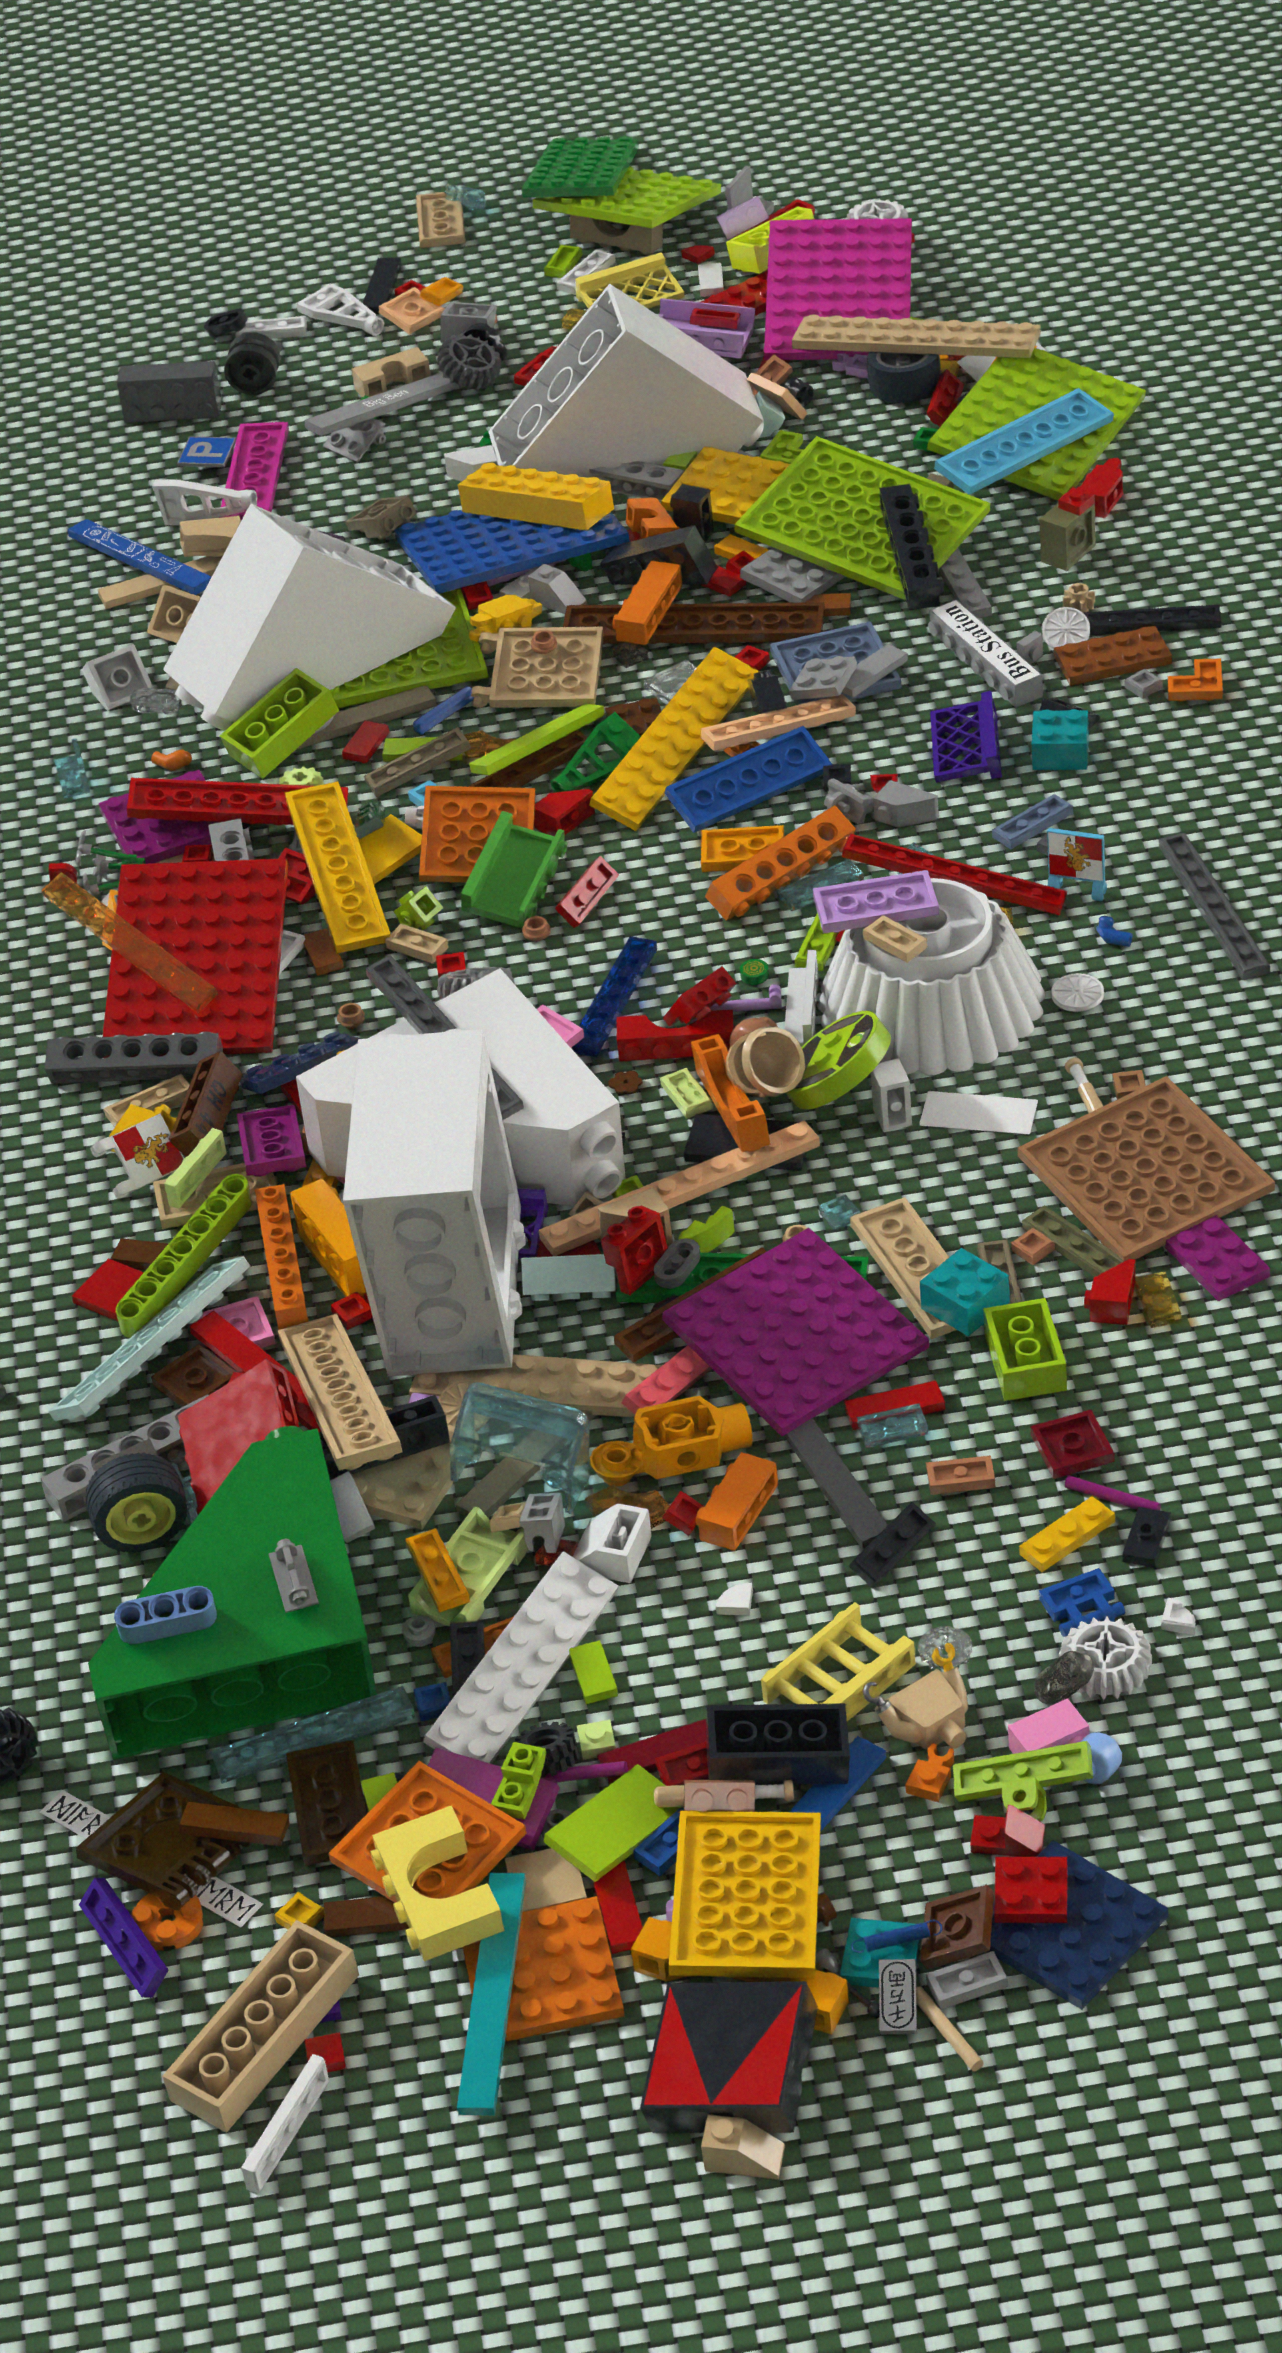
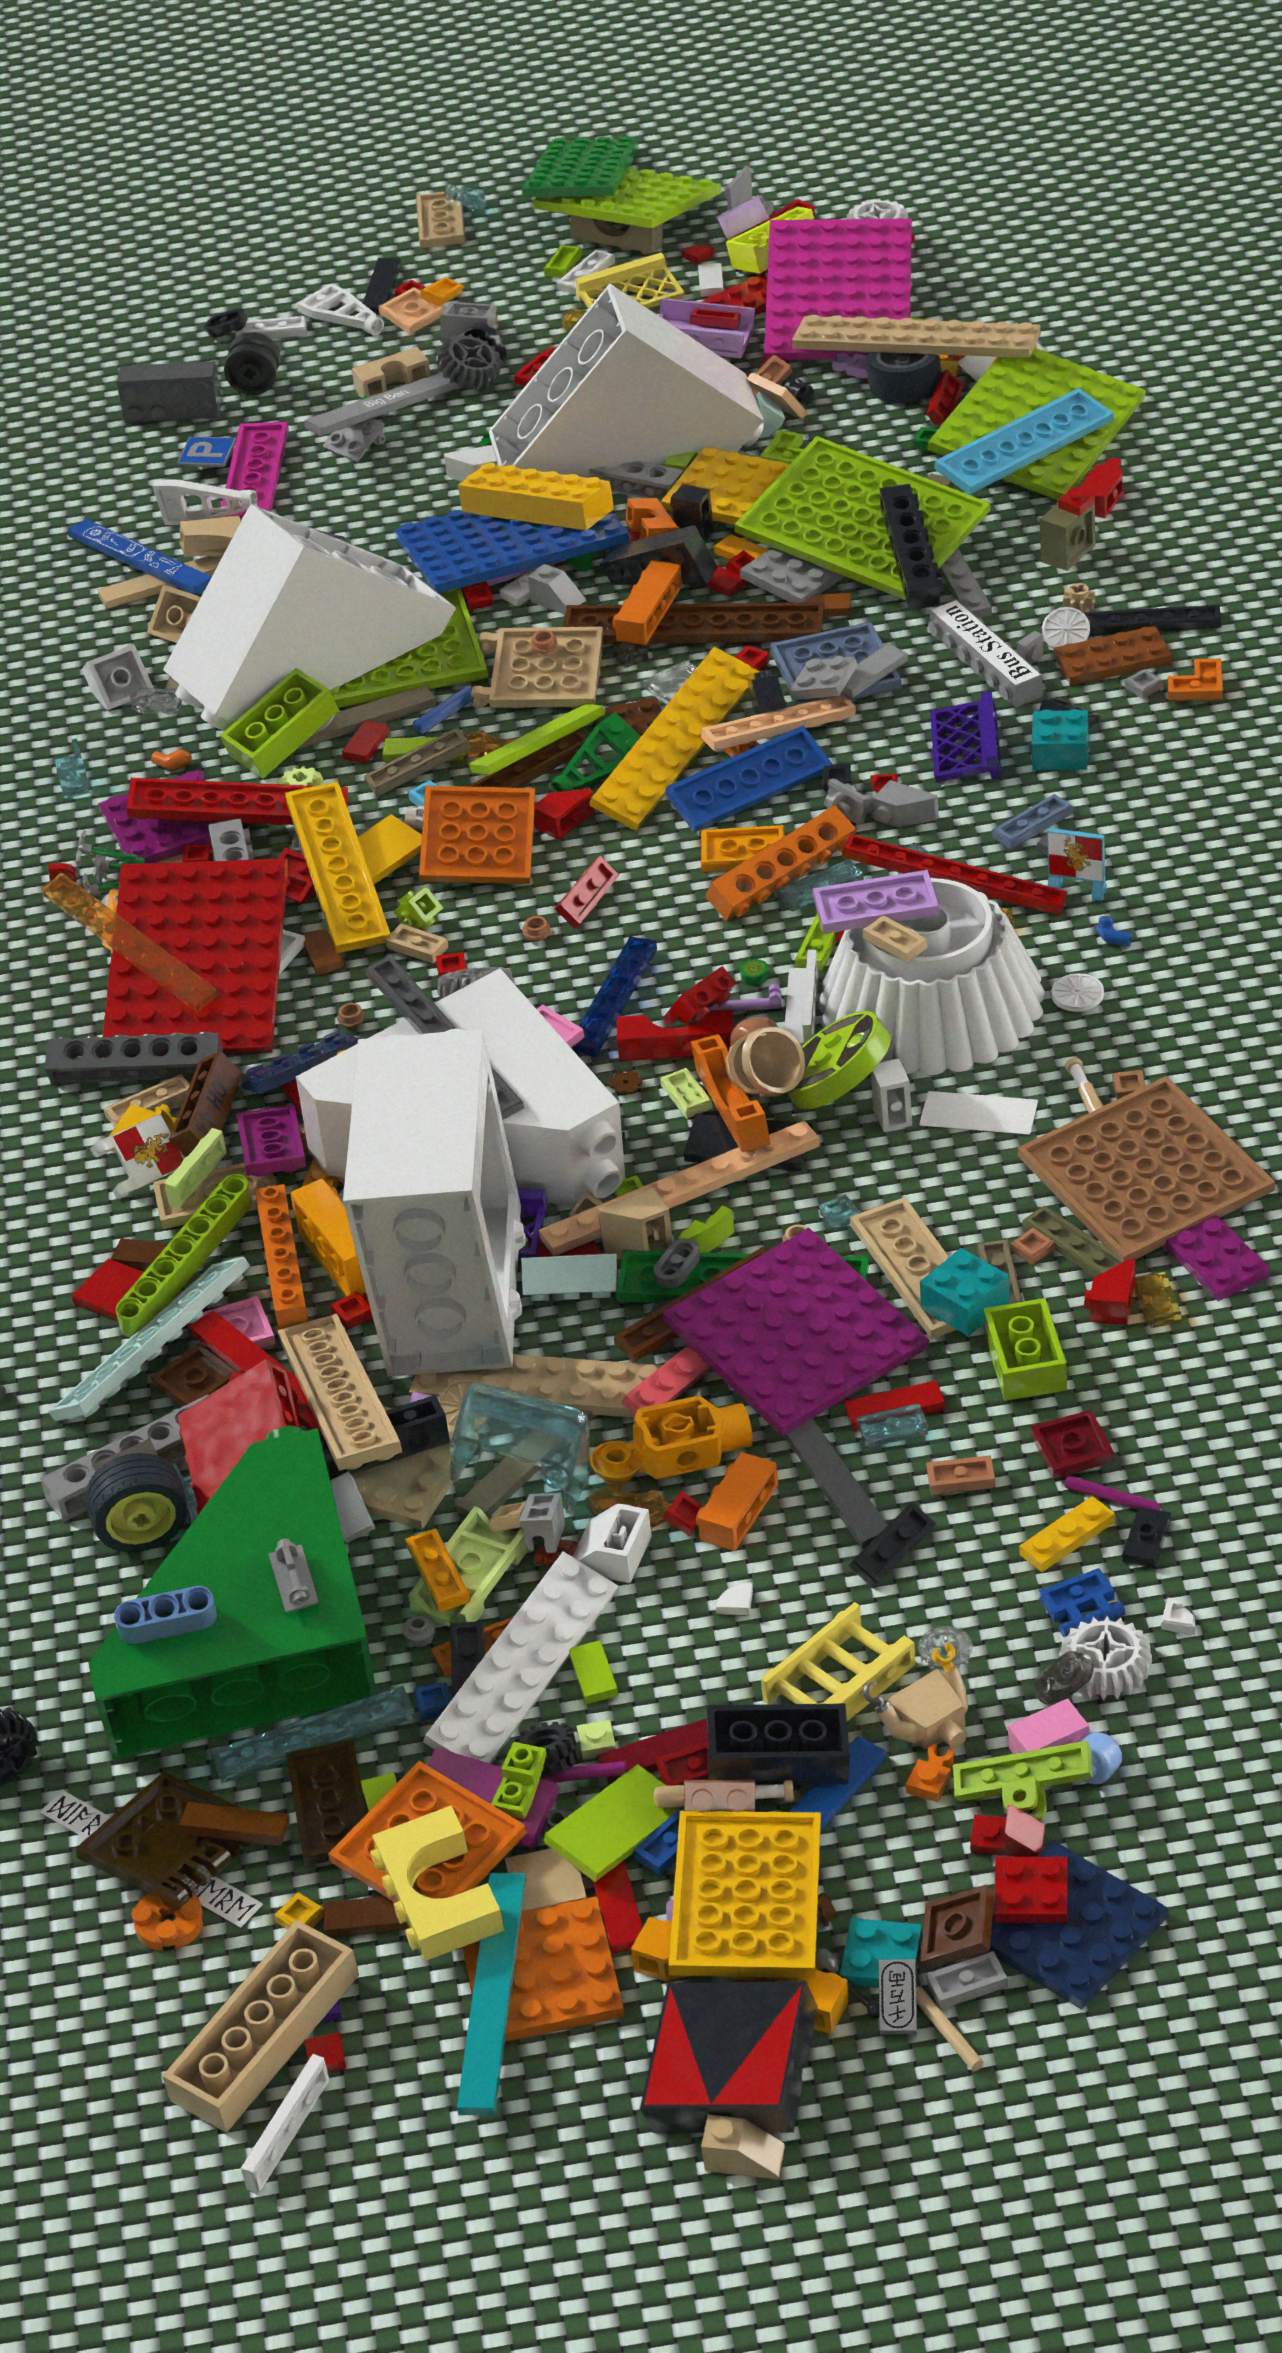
dark purple plate [79,1877,169,1998] -> none
dark tan plate [345,495,417,540] -> none
dark green plate [354,801,385,839] -> none
bright green panel [461,811,568,929] -> none
yellow hinge [469,594,542,642] -> none
red plate [601,1205,668,1295] -> none
blue piece [851,1920,942,1953] -> none
dark grey tile [1159,833,1270,980] -> none

